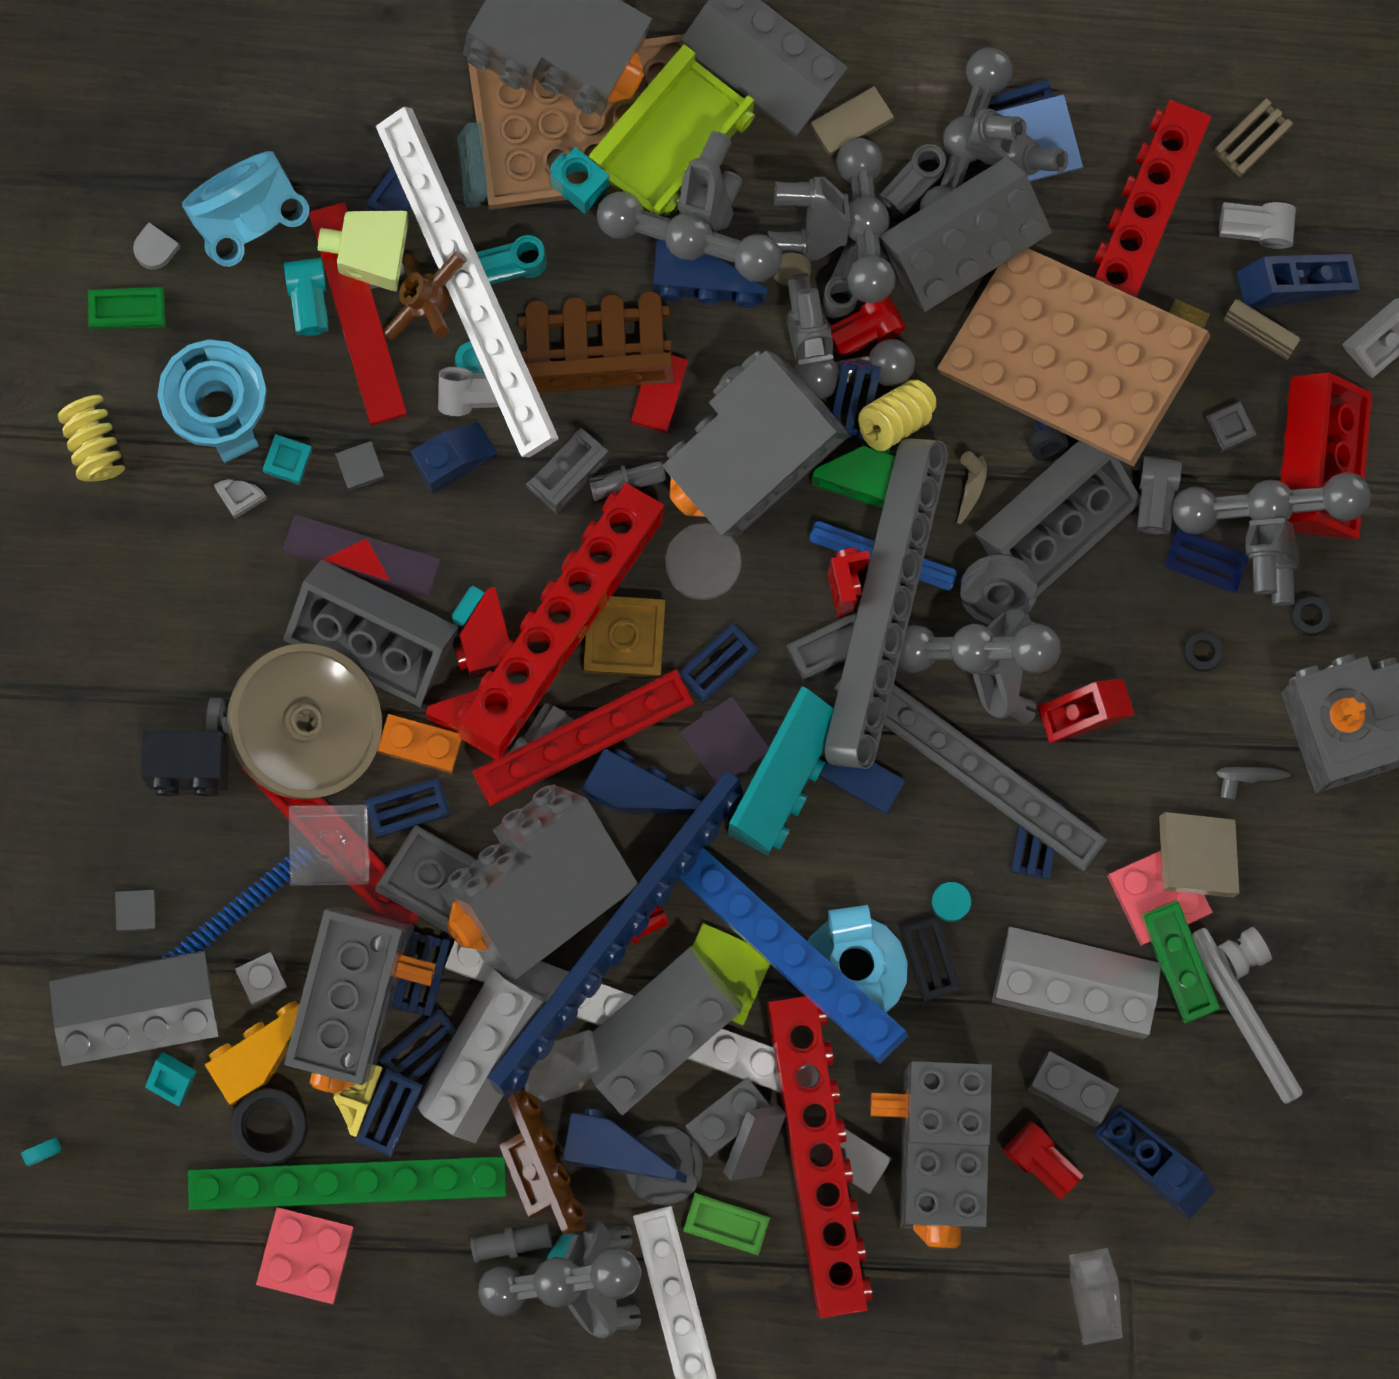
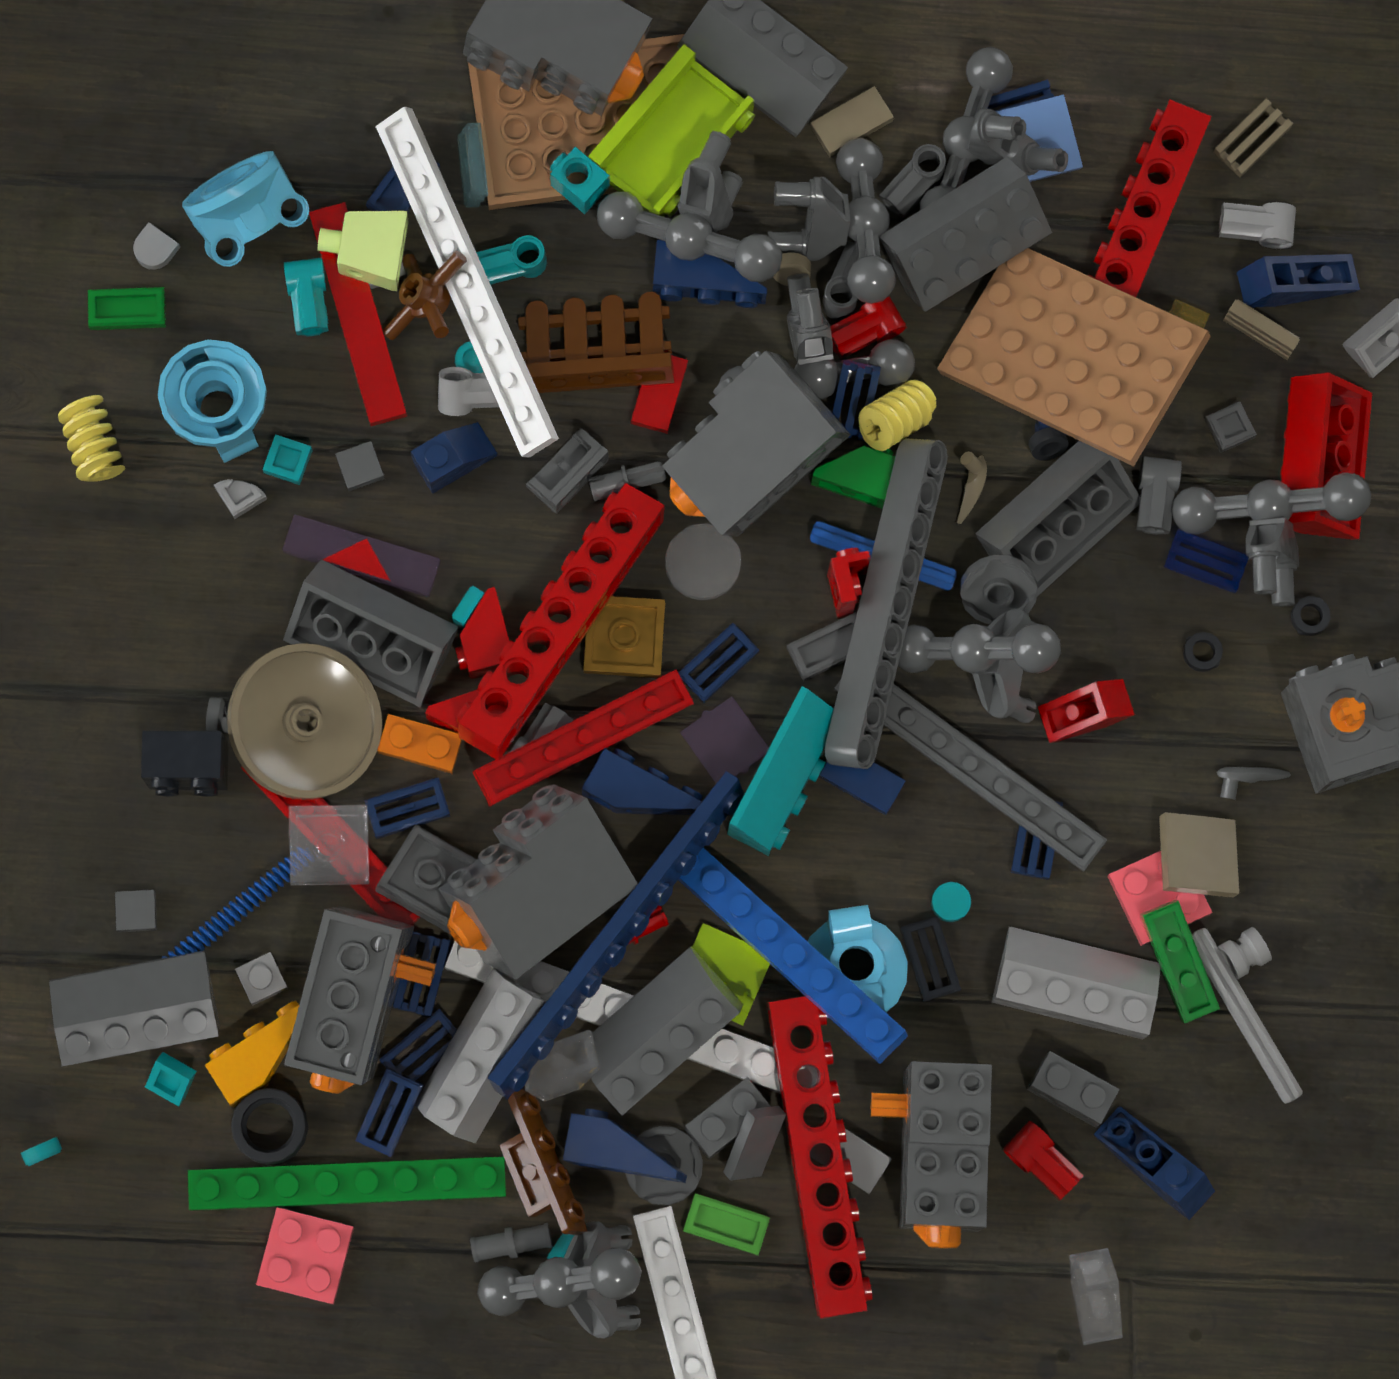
light yellow slope [333,1065,384,1137] -> none

